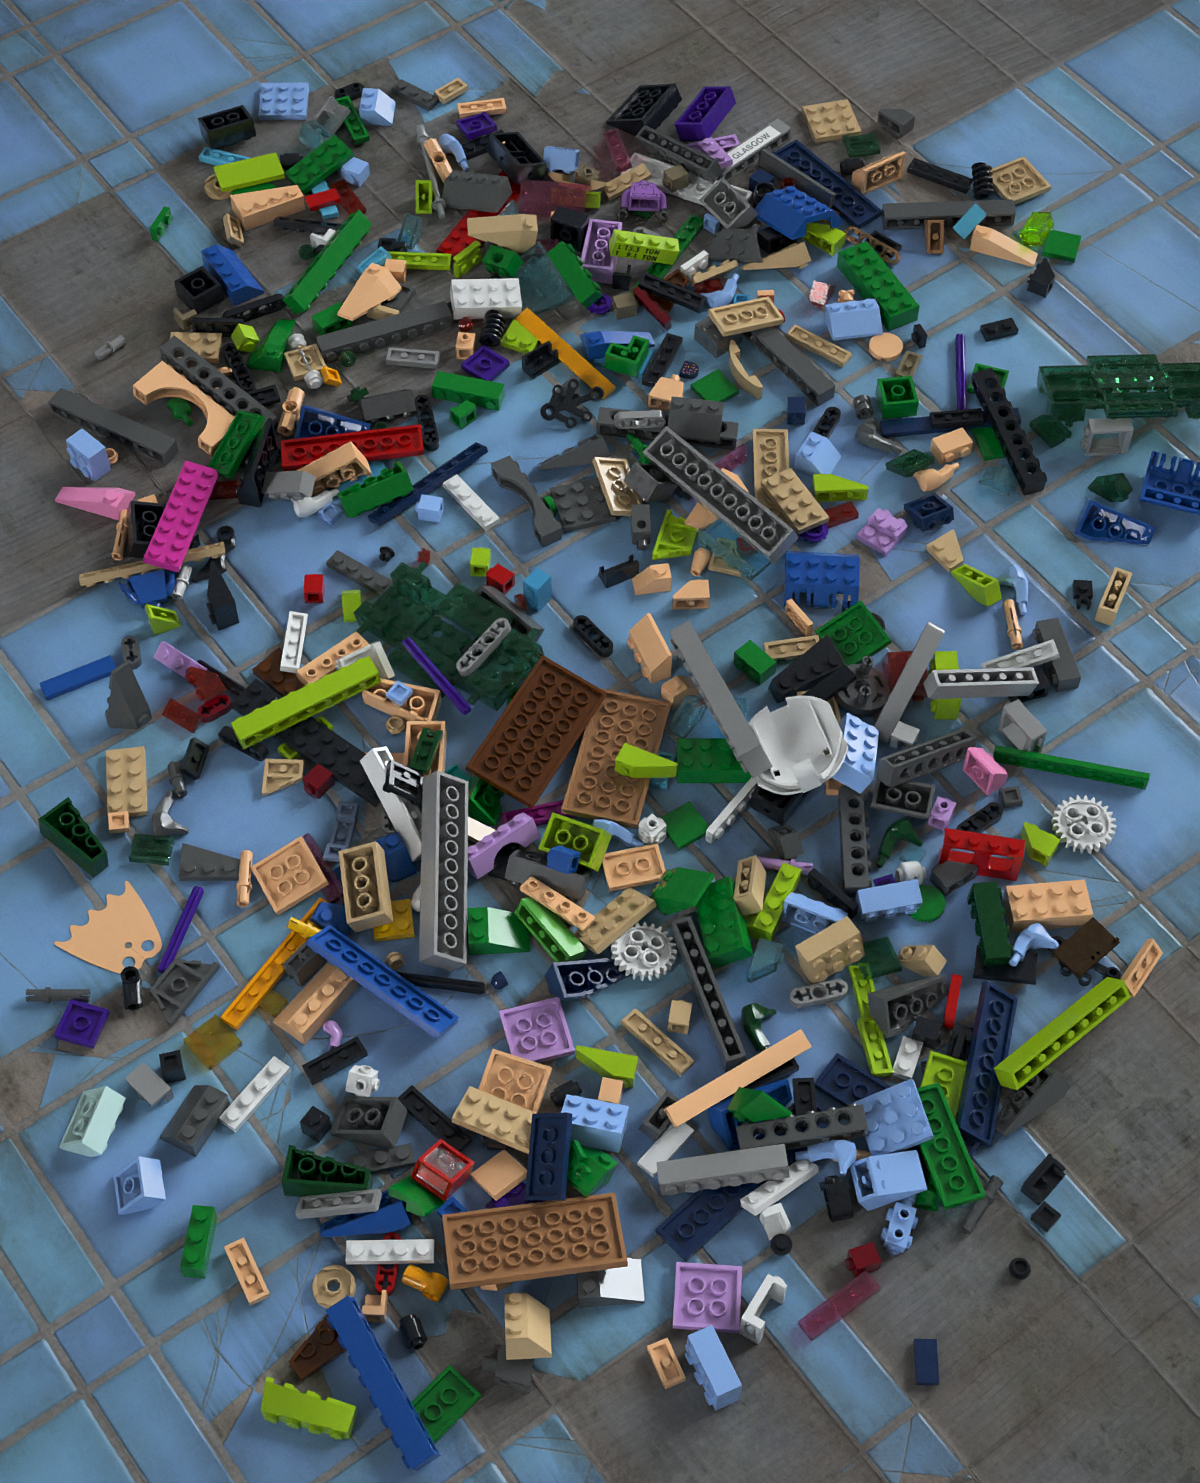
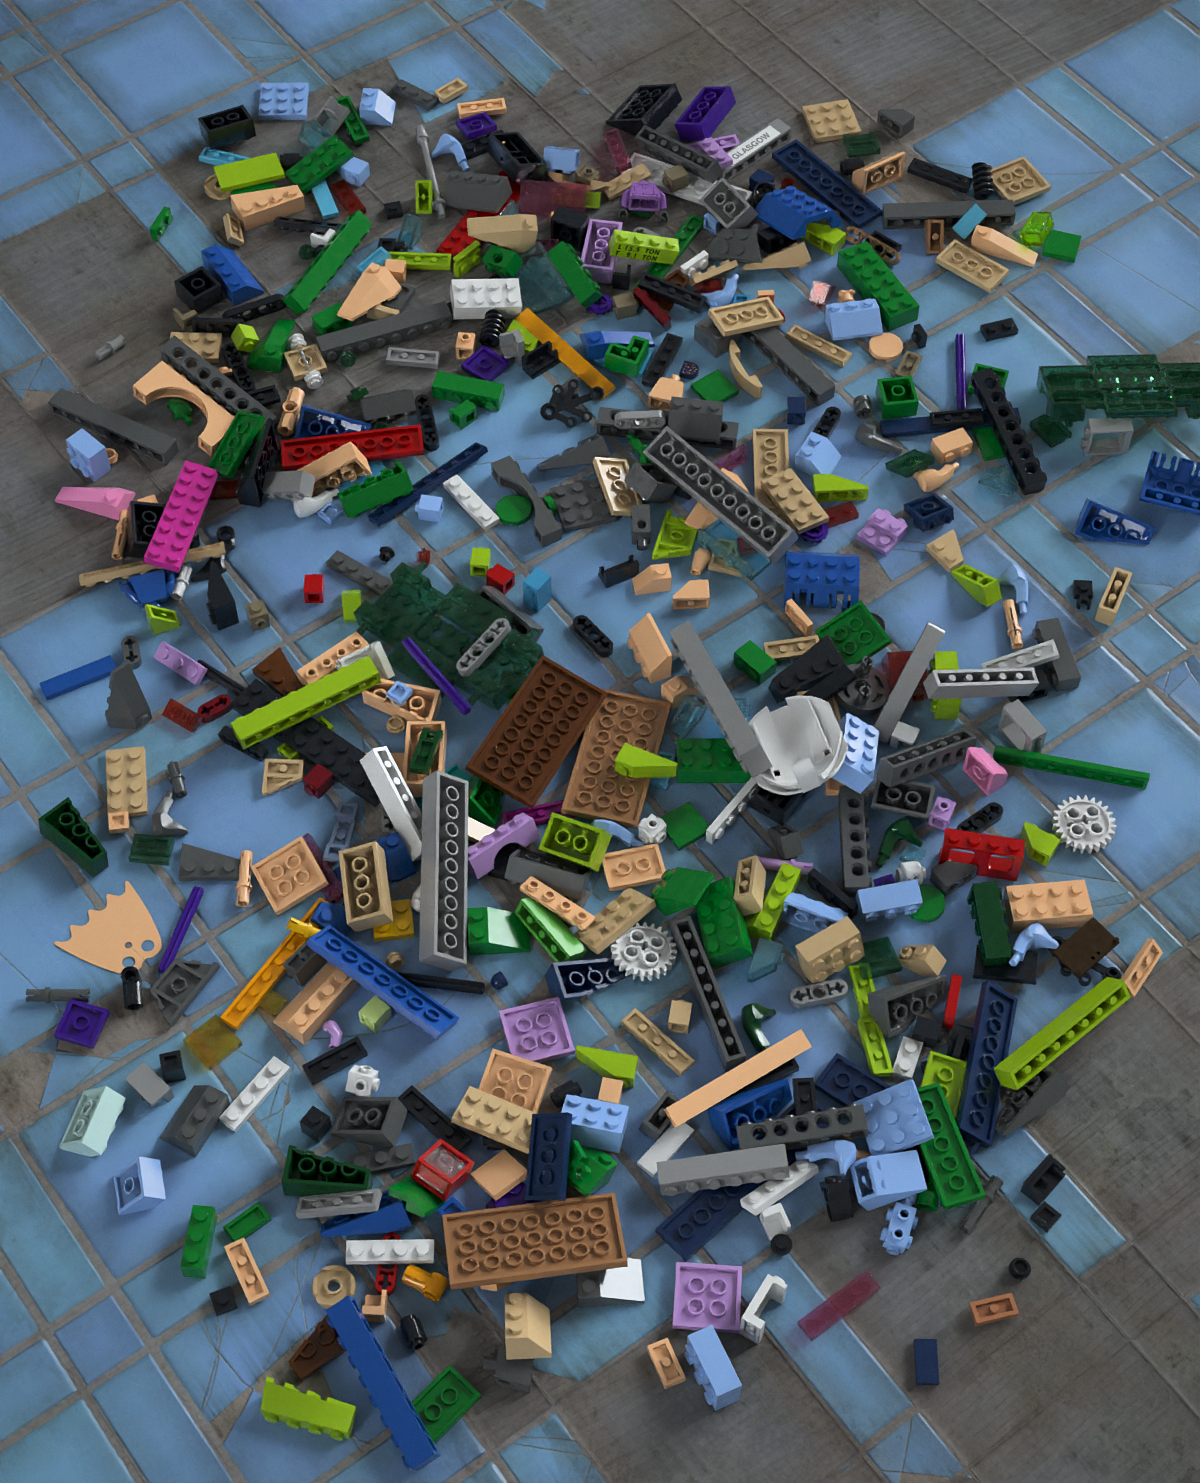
black plate [180,737,210,780] -> none
clear red slope [185,666,227,703] -> none
white plate [280,611,308,673] -> none
red tile [304,188,341,212] -> none
light orange plate [320,366,342,387] -> none
black plate [334,82,364,101] -> none
black plate [383,760,424,806] -> none
light nougat piece [424,138,453,184] -> none
clear red plate [459,316,472,333] -> none
clear red tile [514,593,528,611] -> none
blue brick [547,845,581,875] -> none
green slope [727,1087,792,1123] -> none
dark grey tile [758,149,836,209] -> none
dark red brick [845,1242,881,1277] -> none
dark grey tile [999,786,1023,808] -> none
black slope [1027,258,1055,298] -> none
clear green slope [1088,473,1133,502] -> none
none -> black plate [209,1286,238,1316]
none -> green tile [223,1201,272,1242]
none -> dark tan brick [245,599,270,632]
none -> yellowish green panel [358,996,392,1033]
none -> black plate [384,201,403,220]
none -> green tile [496,495,531,526]
none -> light grey panel [499,329,525,366]
none -> tan plate [935,239,1010,293]
none -> nougat plate [969,1293,1019,1326]

